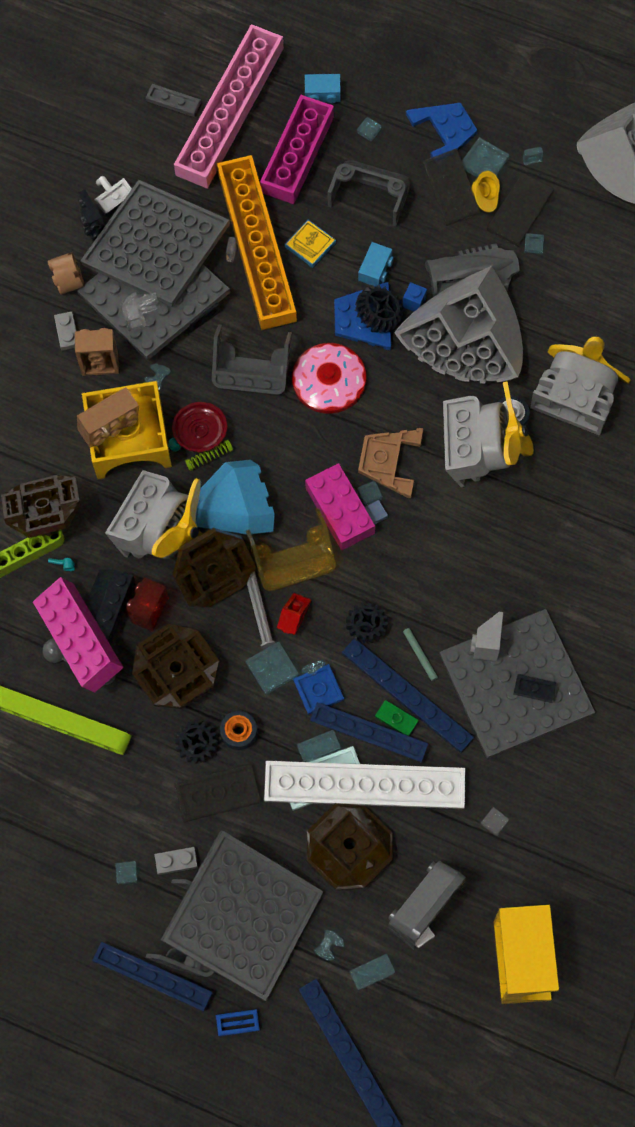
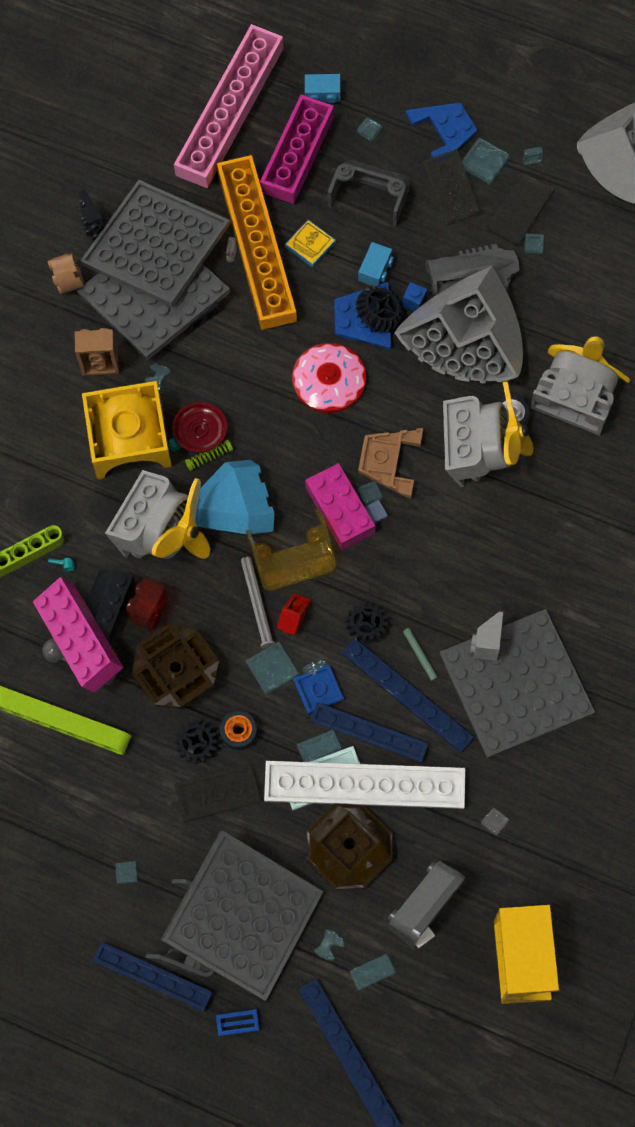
dark brown piece [1,475,81,538] -> none
light grey plate [54,312,76,351] -> none
medium nougat brick [77,387,139,448] -> none
white plate [94,176,132,214] -> none
clear brick [122,292,160,331] -> none
dark grey tile [146,84,201,117] -> none
light grey plate [154,847,198,875] -> none
dark brown piece [173,528,256,607] -> none
dark grey windscreen [212,324,292,394] -> none
green plate [375,700,419,736] -> none
yellow piece [471,171,500,212] -> none
black plate [513,674,556,703] -> none

